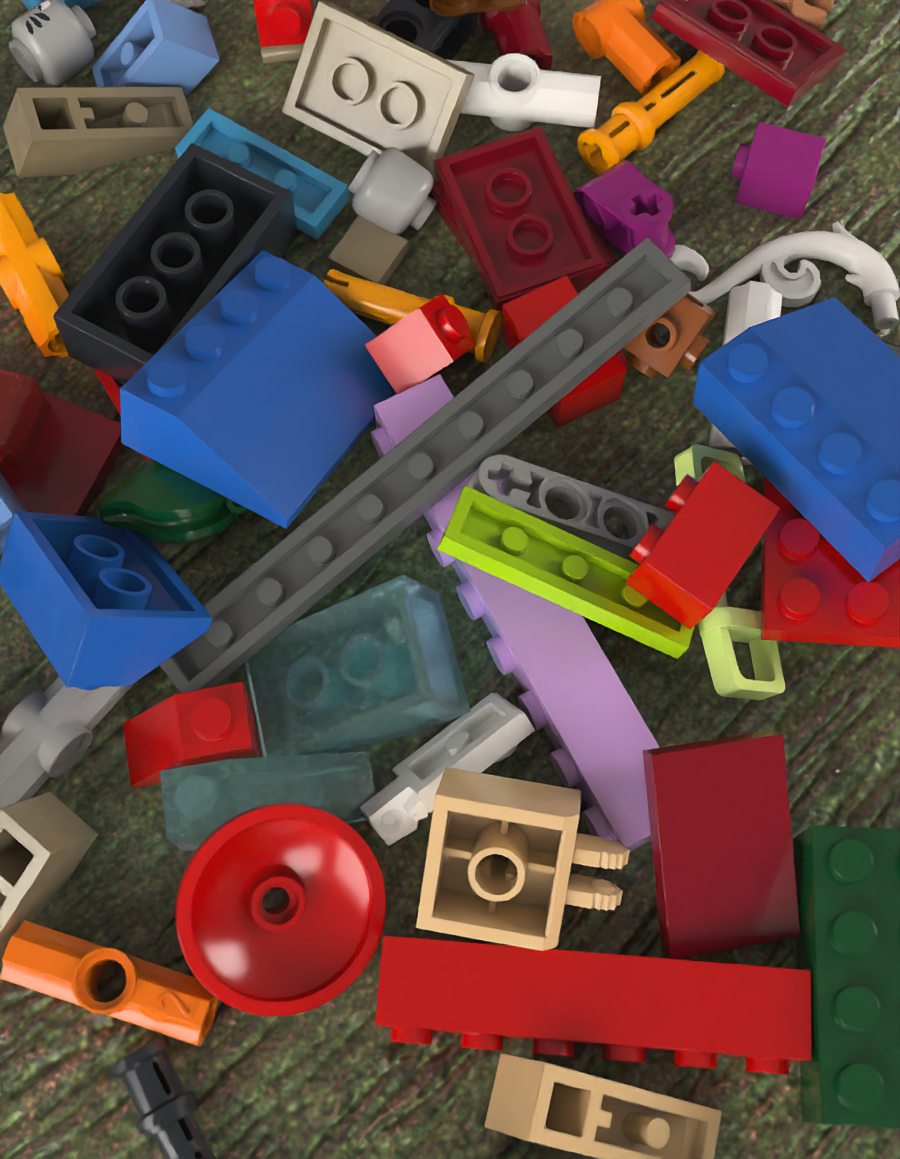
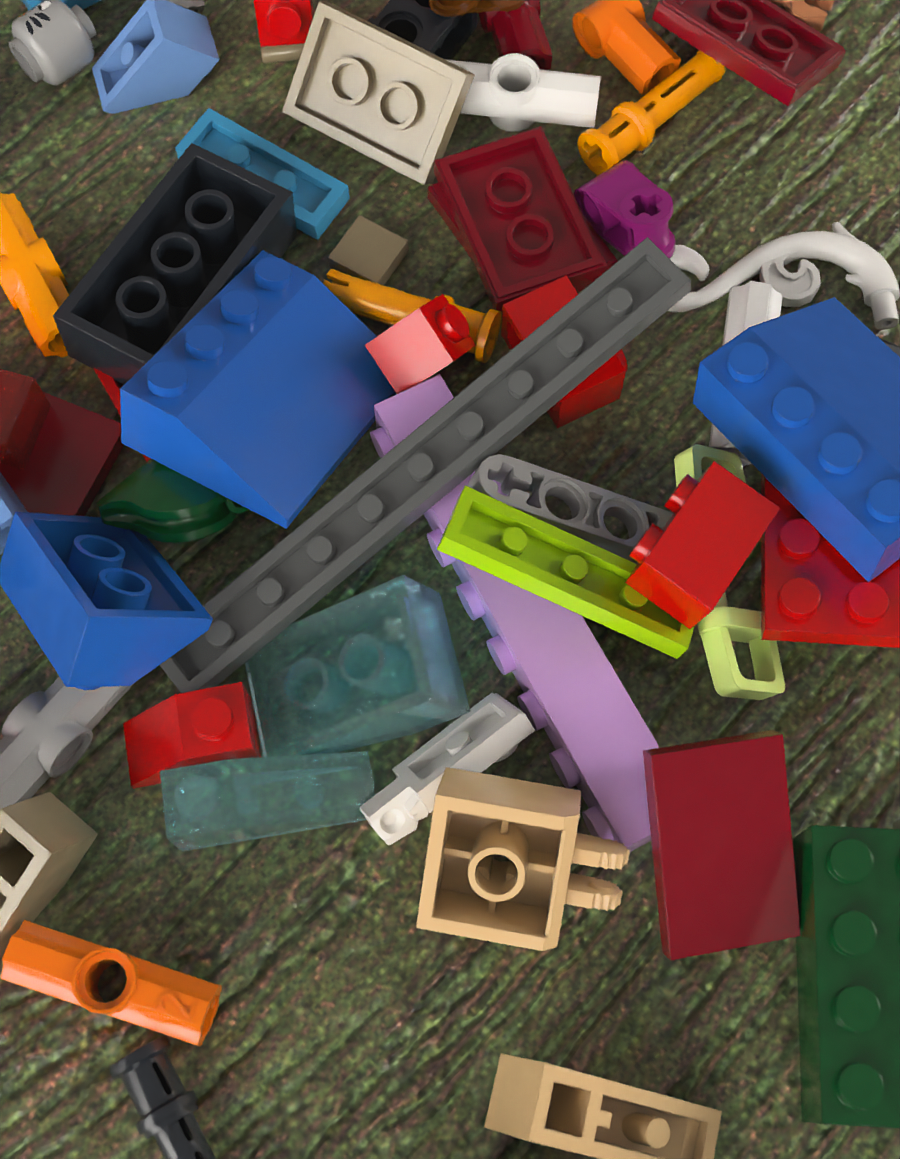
dark tan slope [3,87,194,178] -> none
red dish [175,802,386,1016] -> none
light grey head [348,147,437,235] -> none
red brick [375,935,811,1075] -> none
dark orange brick [623,293,717,379] -> none
magenta brick [730,122,827,220] -> none

